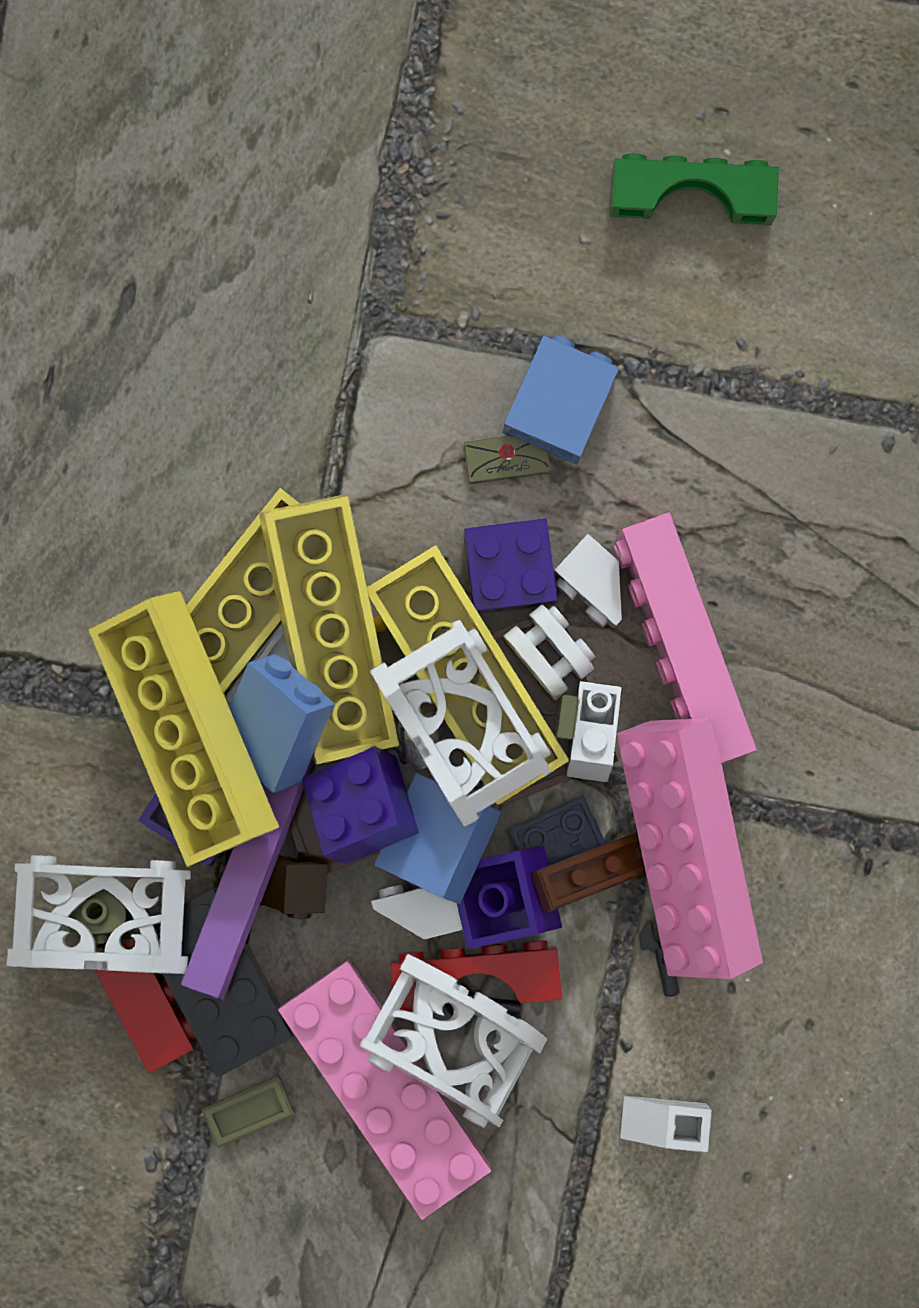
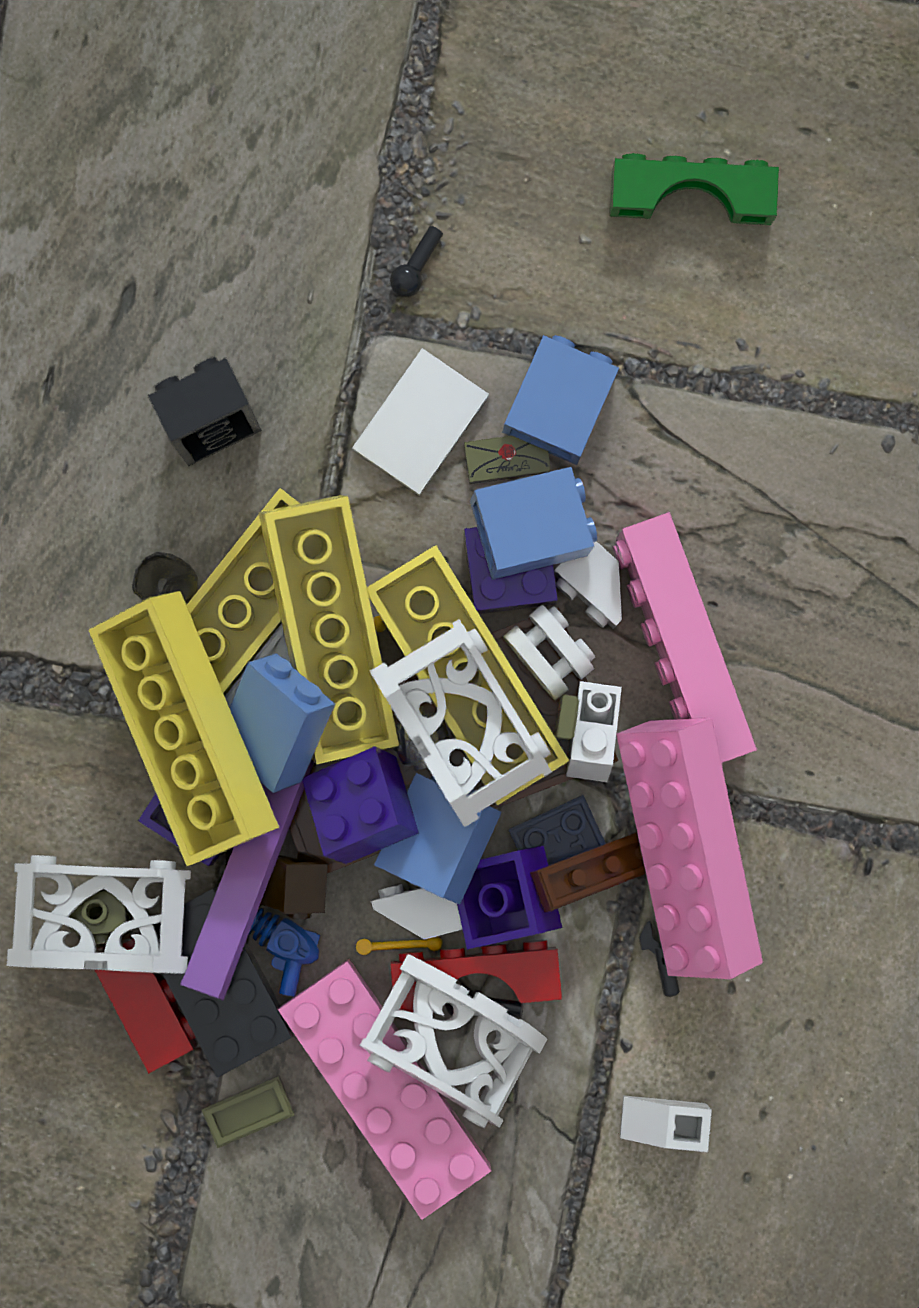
none -> clear smoke hair [132,551,198,605]
none -> black brick [148,357,262,466]
none -> blue piece [248,908,320,996]
none -> white tile [352,348,489,496]
none -> yellow hinge [356,936,443,955]
none -> black bar [390,226,443,297]
none -> medium blue brick [470,467,597,580]

